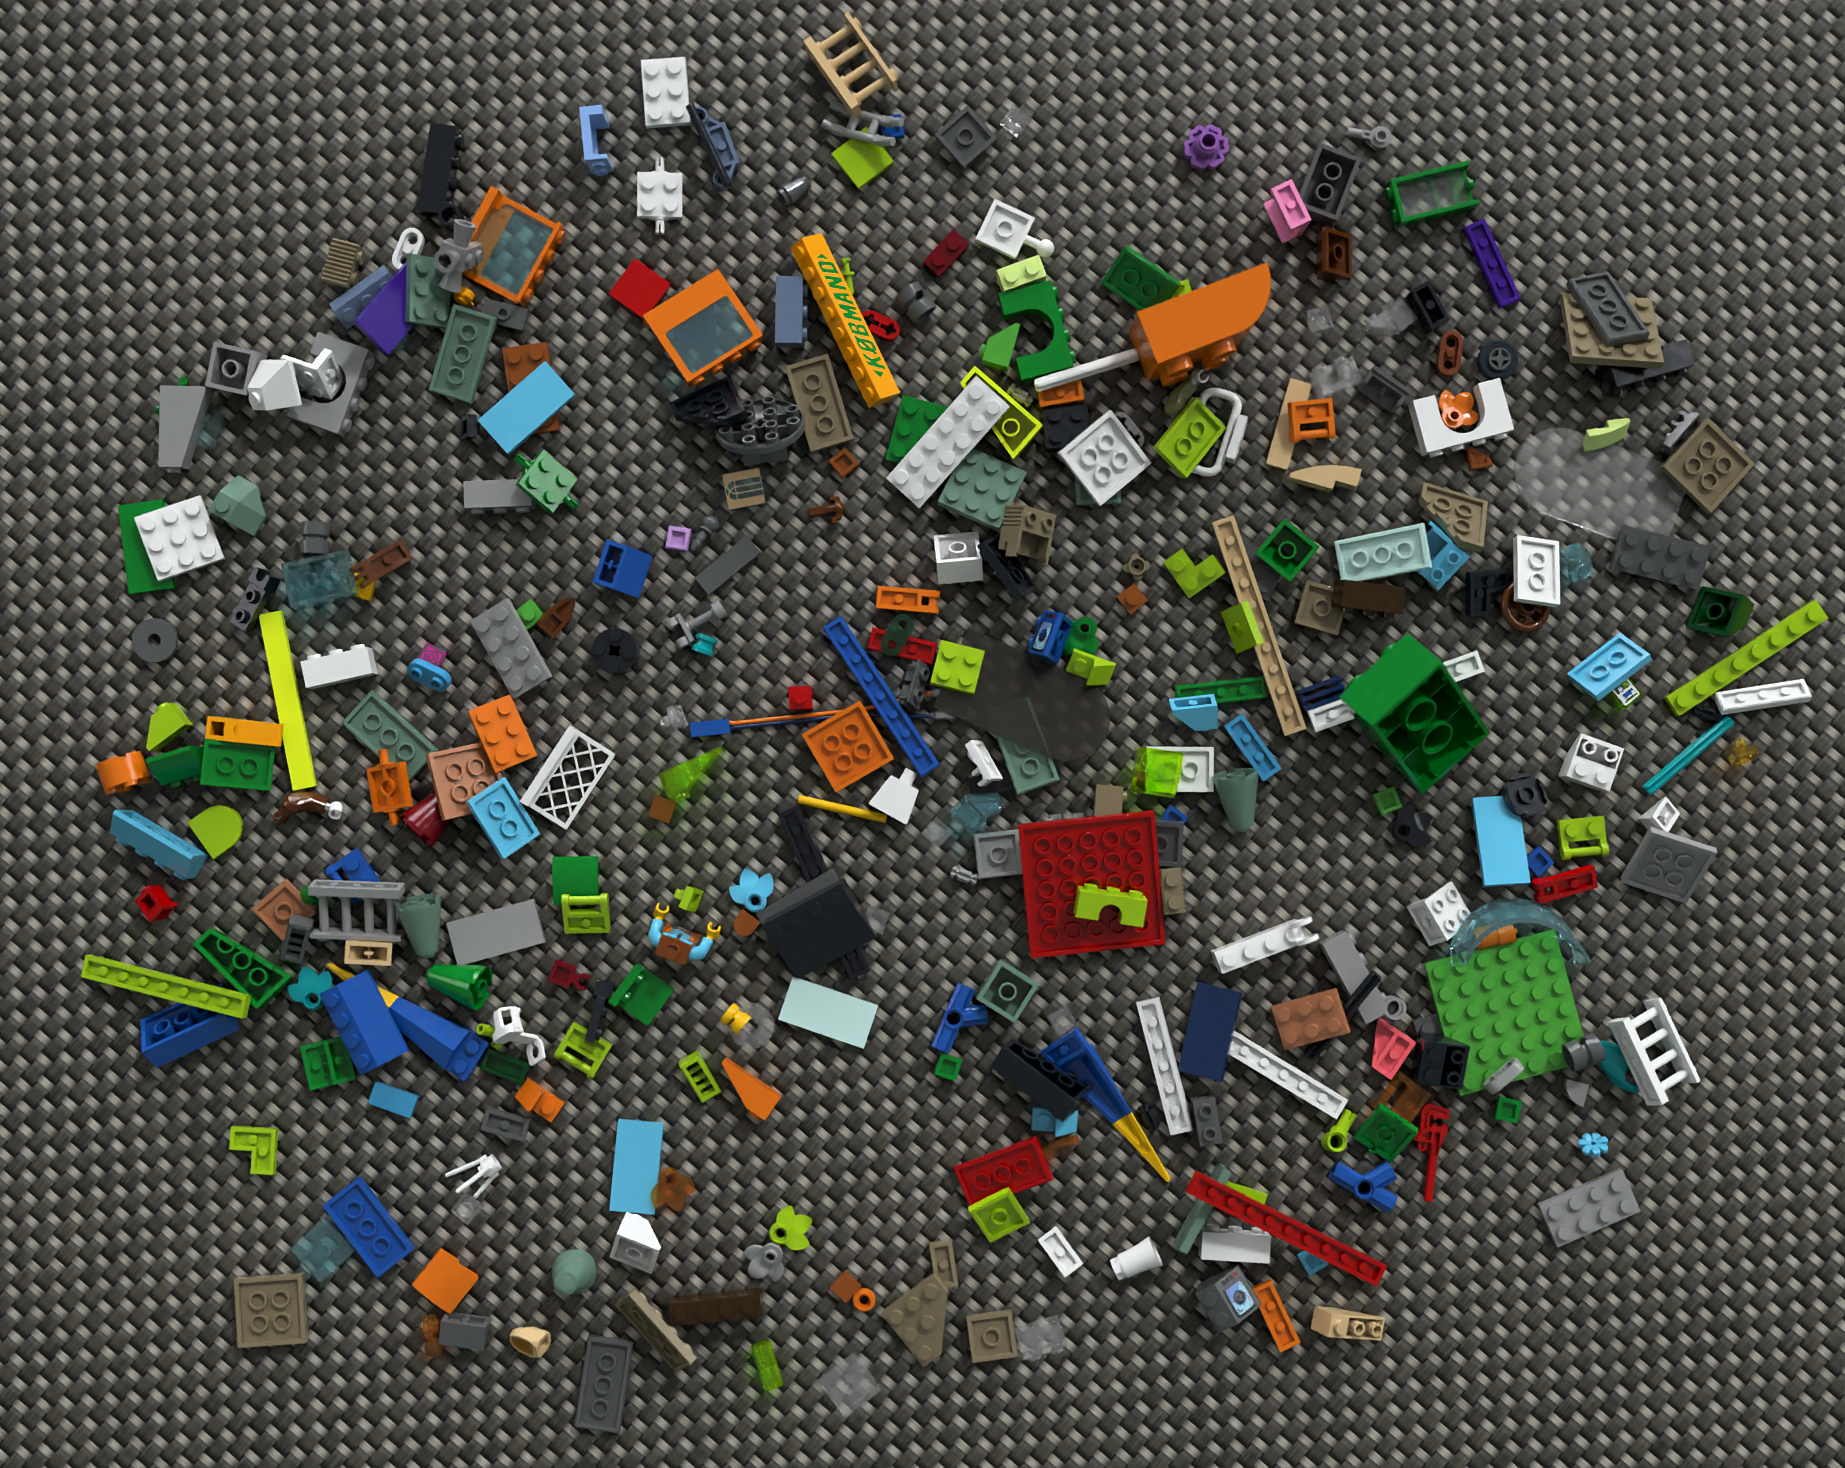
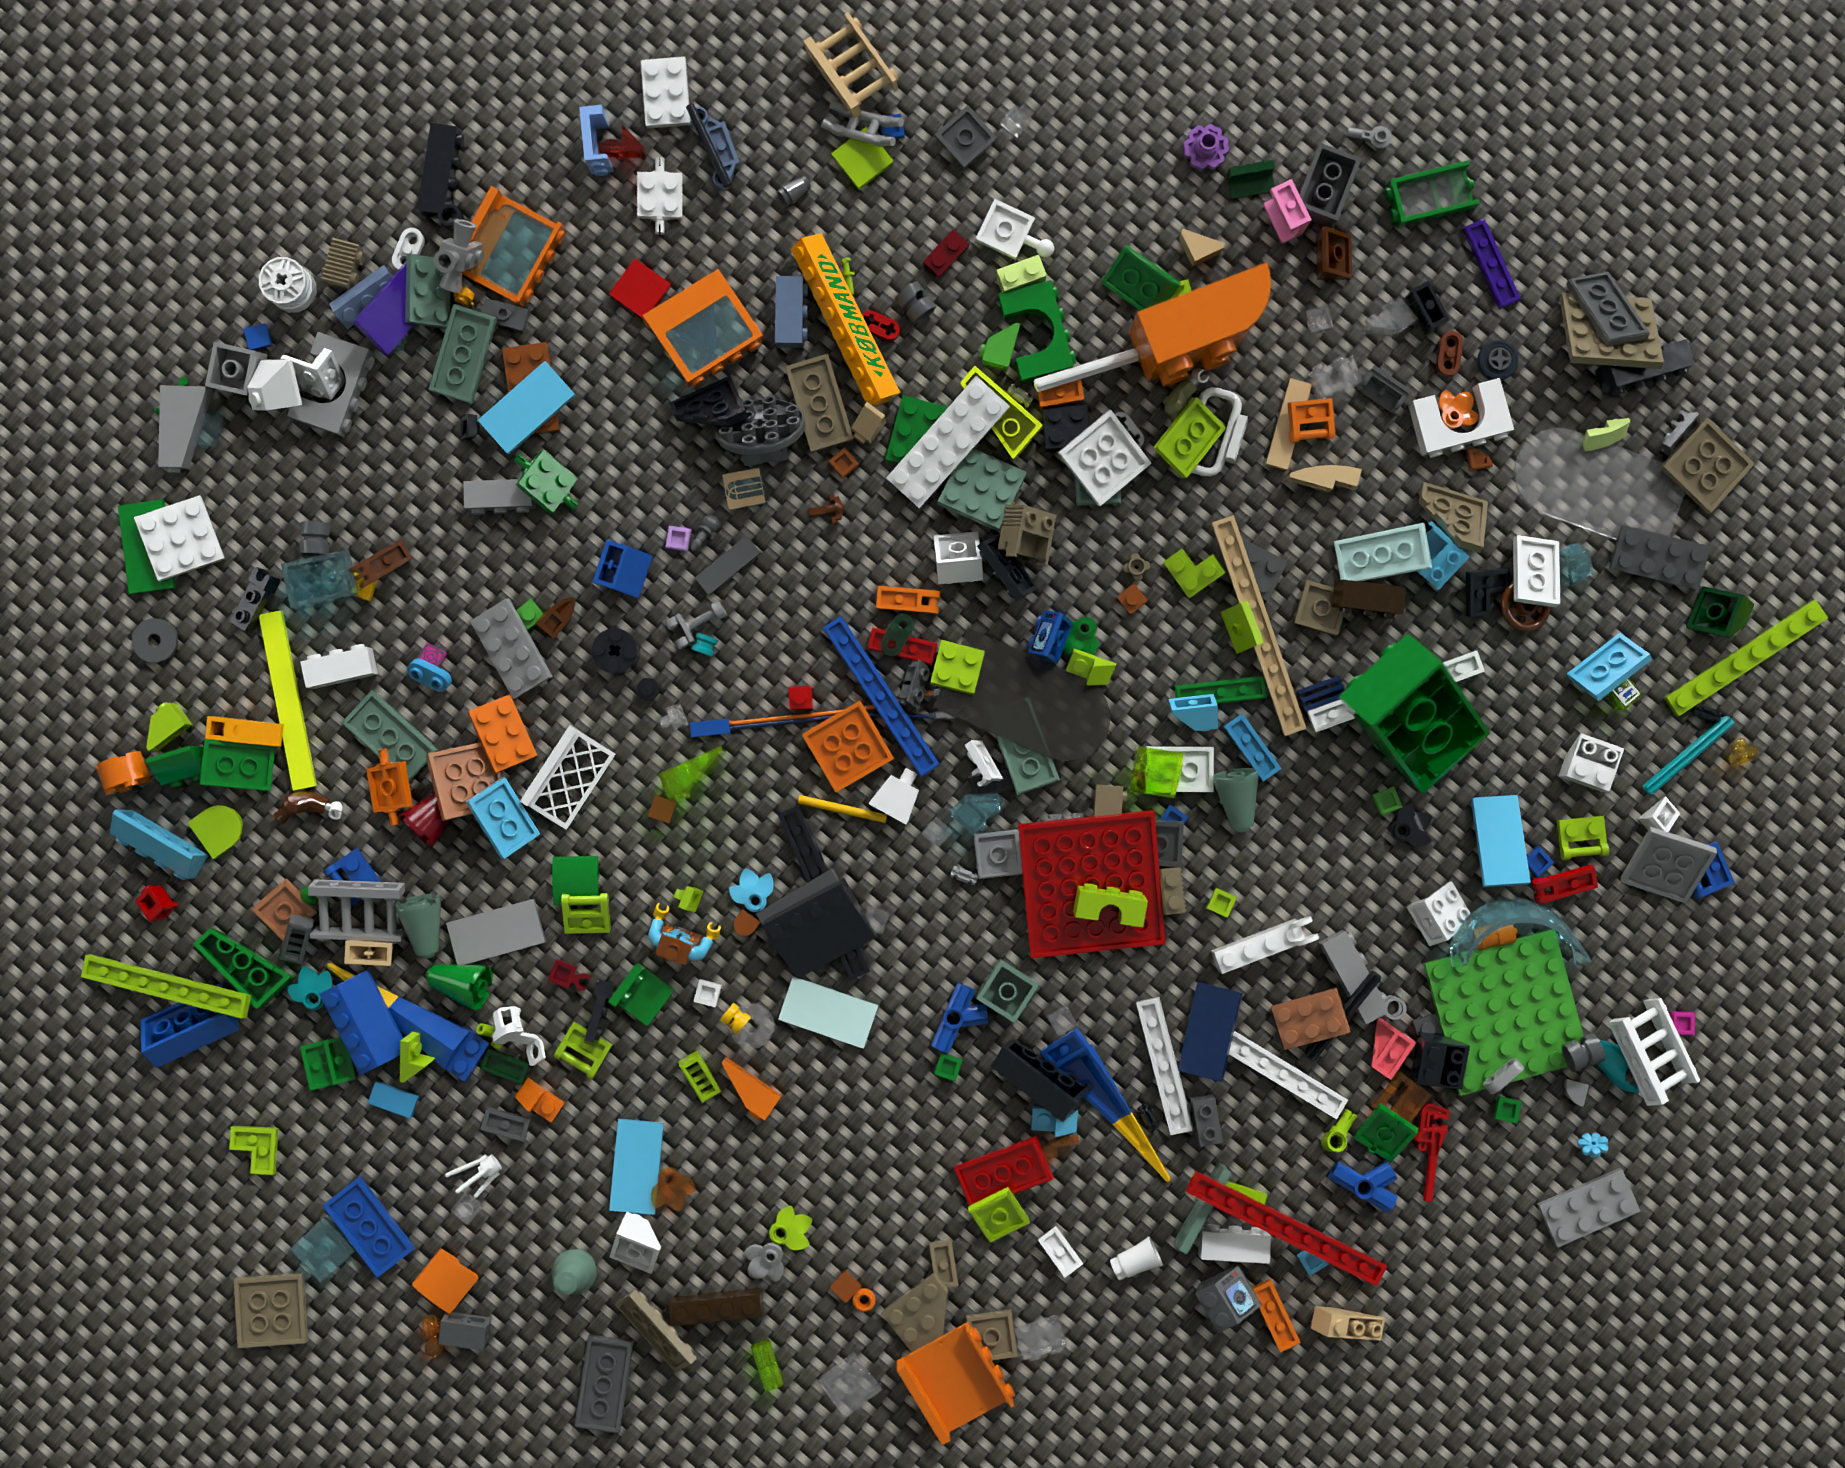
sand green slope [208,475,267,536] -> none
tan rock [510,1327,551,1358] -> none
green slope [1255,518,1319,582] -> none
black tile [1503,773,1548,818] -> none
white tile [1714,679,1812,715] -> none
none -> blue tile [244,323,273,351]
none -> white wheel [259,257,316,312]
none -> lime slope [400,1032,435,1083]
none -> clear red slope [599,125,647,158]
none -> black plate [637,678,660,700]
none -> white plate [693,979,722,1007]
none -> tan slope [852,402,886,445]
none -> orange panel [897,1322,1015,1445]
none -> tan slope [1179,229,1225,267]
none -> lime tile [1206,887,1237,918]
none -> dark green panel [1226,159,1275,199]
none -> dark pink tile [1670,1011,1695,1035]
none -> blue plate [1693,841,1735,899]

